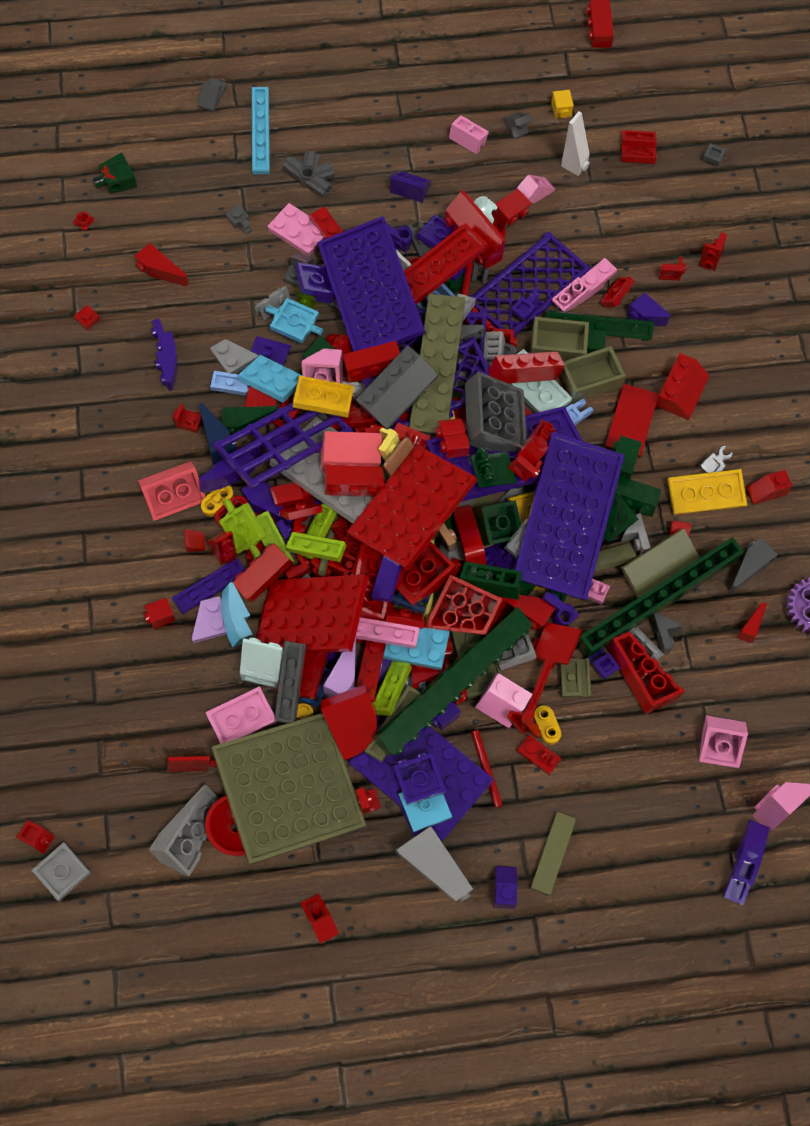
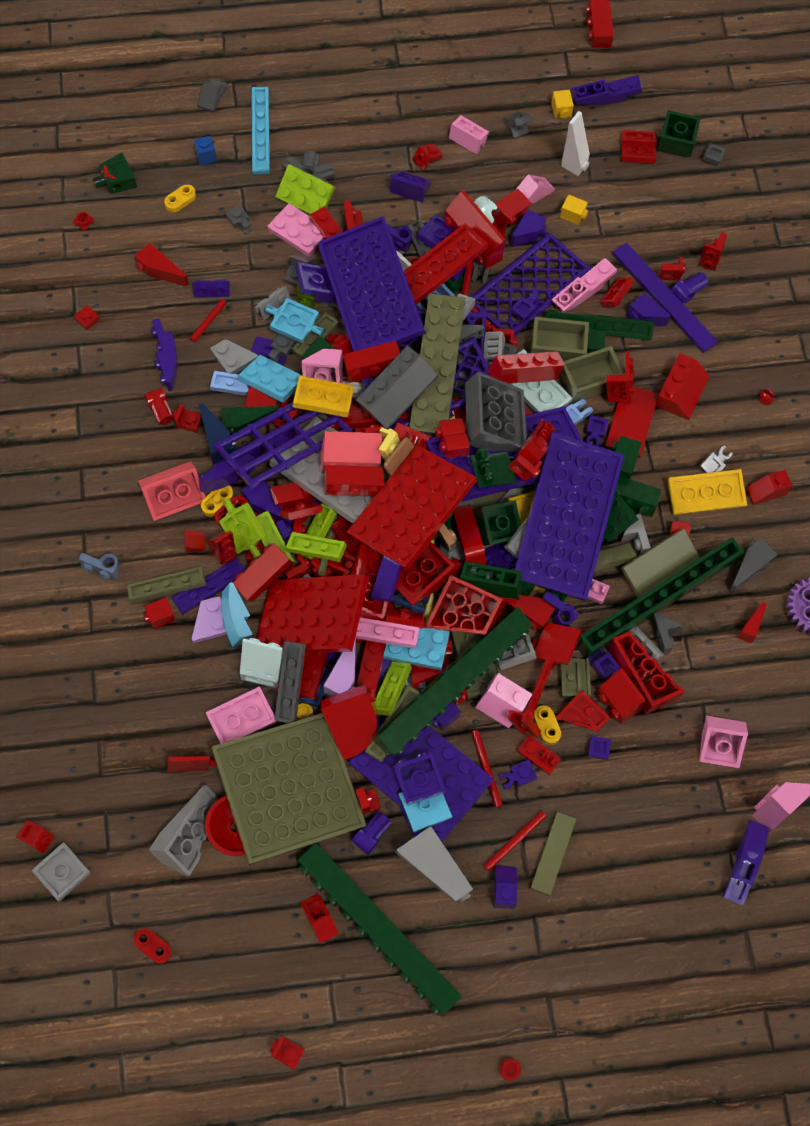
none -> sand blue plate [78,553,120,581]
none -> olive tile [127,566,206,604]
none -> red plate [134,928,172,964]
none -> red piece [144,387,173,425]
none -> yellow plate [164,185,196,213]
none -> red bar [189,299,227,343]
none -> dark purple hinge [193,279,230,298]
none -> blue brick [194,136,217,166]
none -> dark grey plate [269,334,295,363]
none -> red bracket [270,1036,305,1070]
none -> lime plate [275,164,336,214]
none -> olive tile [291,312,339,359]
none -> dark green brick [298,843,462,1017]
none -> red bracket [344,201,363,231]
none -> dark purple piece [352,812,392,855]
none -> red bracket [413,144,443,170]
none -> red bar [483,811,547,872]
none -> dark purple plate [499,760,537,790]
none -> red plate [499,1058,521,1081]
none -> dark purple slope [510,210,547,246]
none -> red wing [556,689,611,732]
none -> yellow brick [560,195,589,225]
none -> dark purple slope [572,75,642,105]
none -> dark purple plate [586,415,609,447]
none -> dark purple plate [588,736,611,760]
none -> red slope [597,668,646,724]
none -> red bracket [606,351,634,402]
none -> dark purple tile [612,242,718,353]
none -> dark green brick [657,110,701,157]
none -> dark purple piece [672,272,709,304]
none -> red hinge [759,389,774,405]

